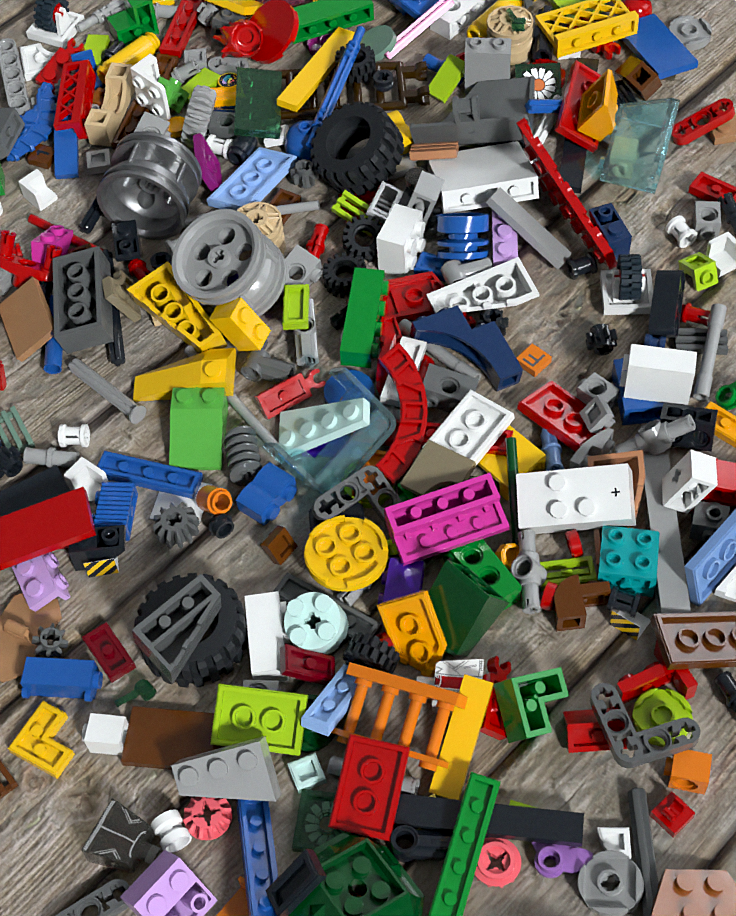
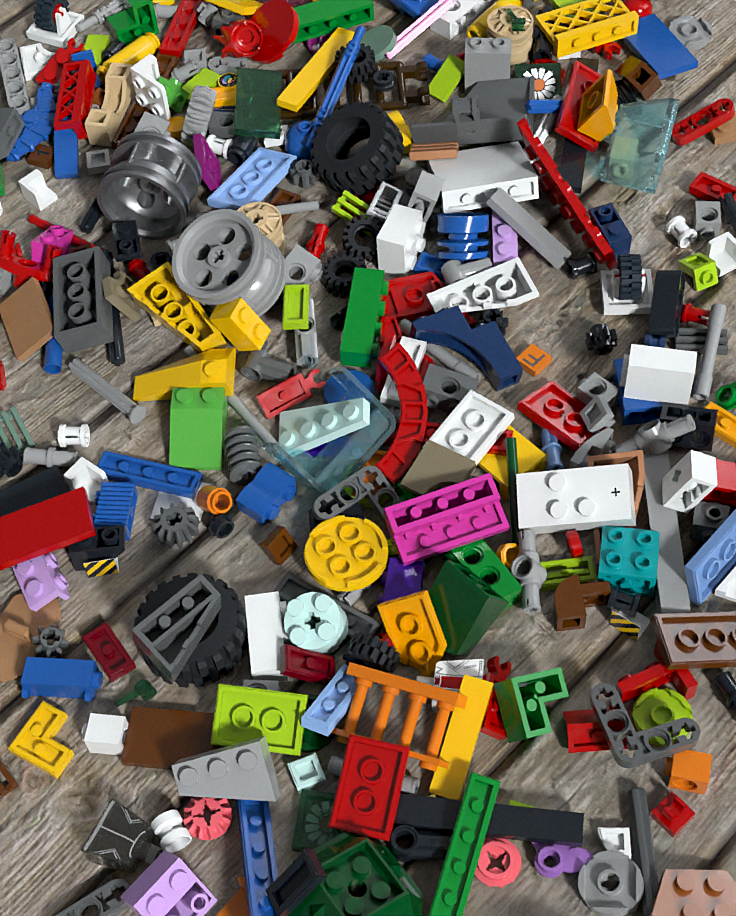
red tile [540,581,559,611] -> none

